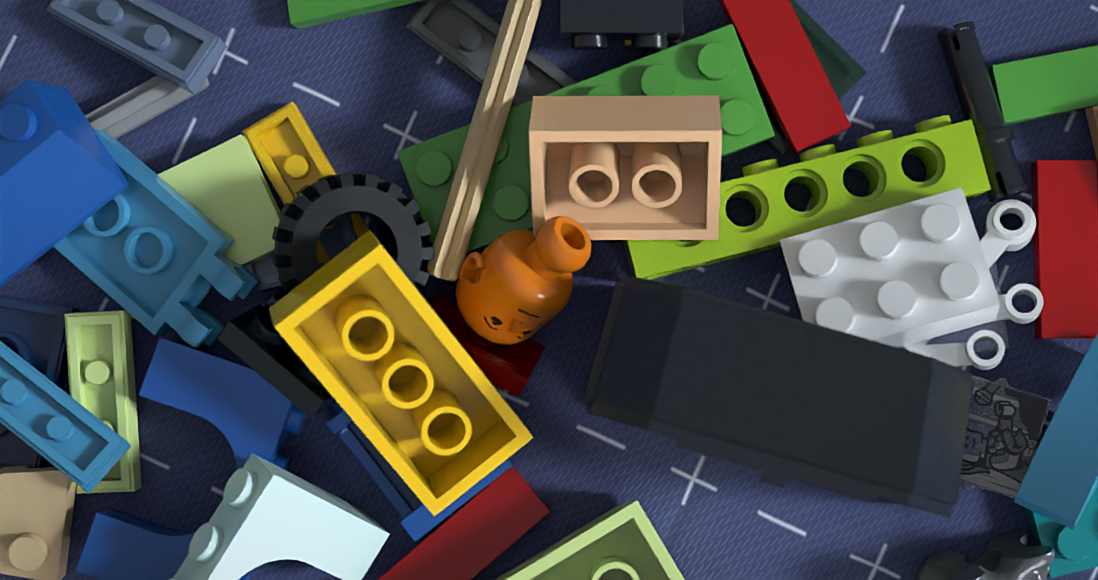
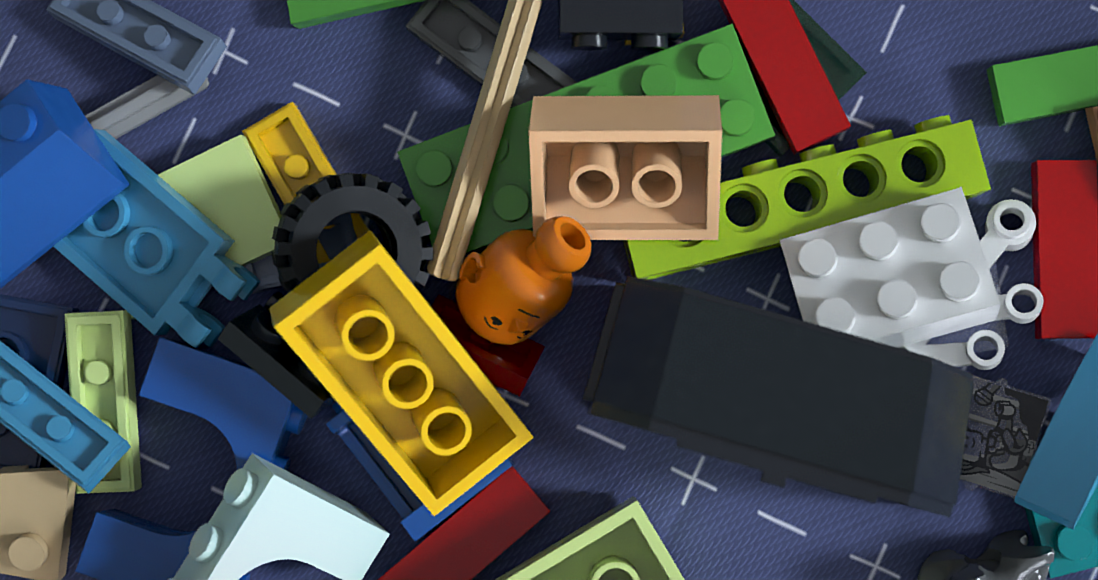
black pin [936,21,1028,202] -> none

